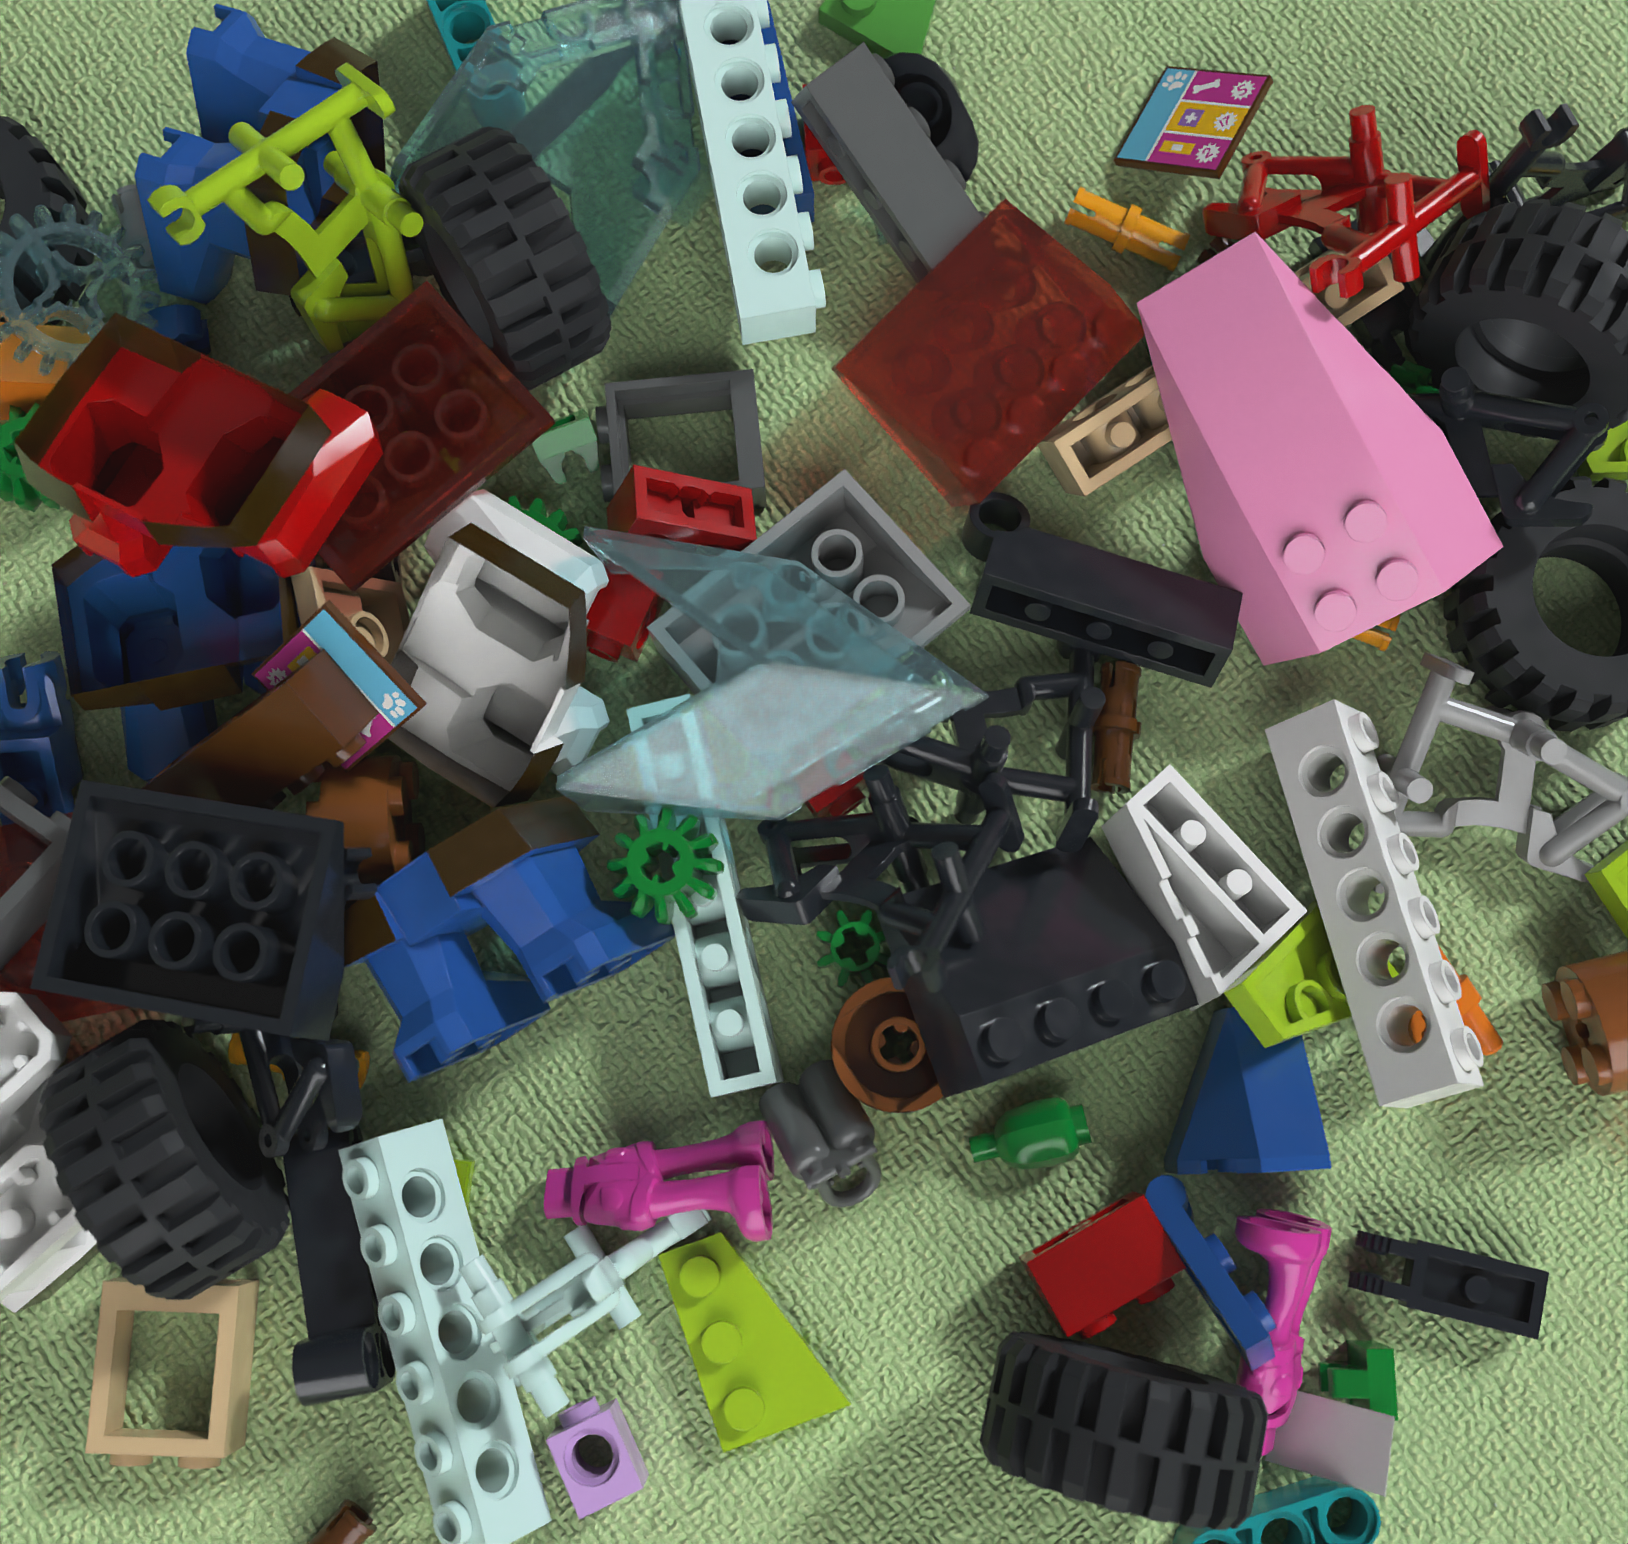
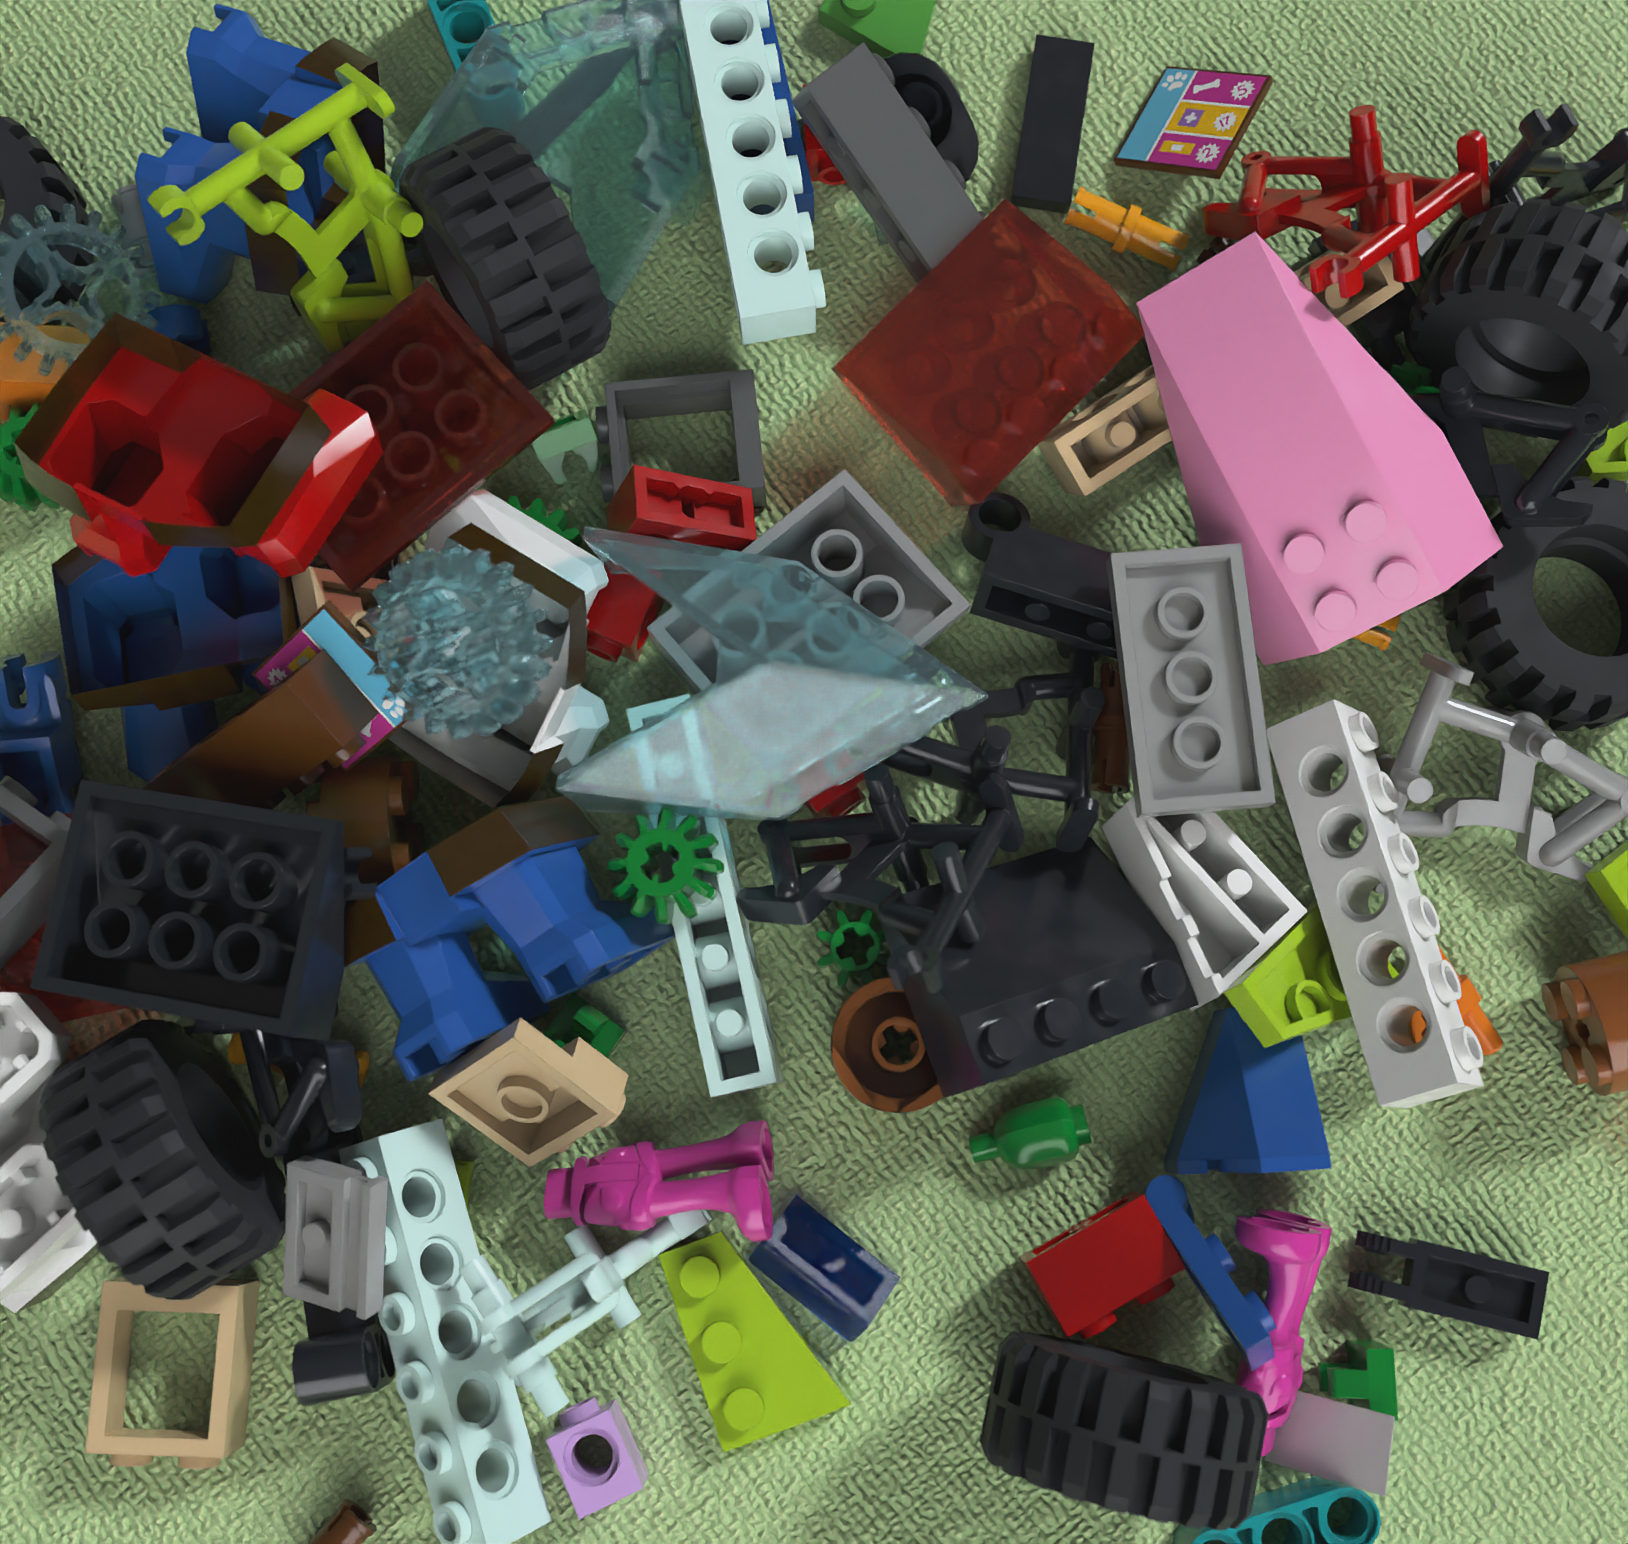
dark grey piece [759,1060,882,1208] -> none
none -> light grey plate [283,1155,388,1320]
none -> clear light blue gear [361,545,555,739]
none -> tan plate [428,1017,629,1167]
none -> green tile [542,992,627,1058]
none -> clear blue slope [749,1195,901,1342]
none -> black tile [1010,35,1095,214]
none -> light grey plate [1106,543,1276,818]

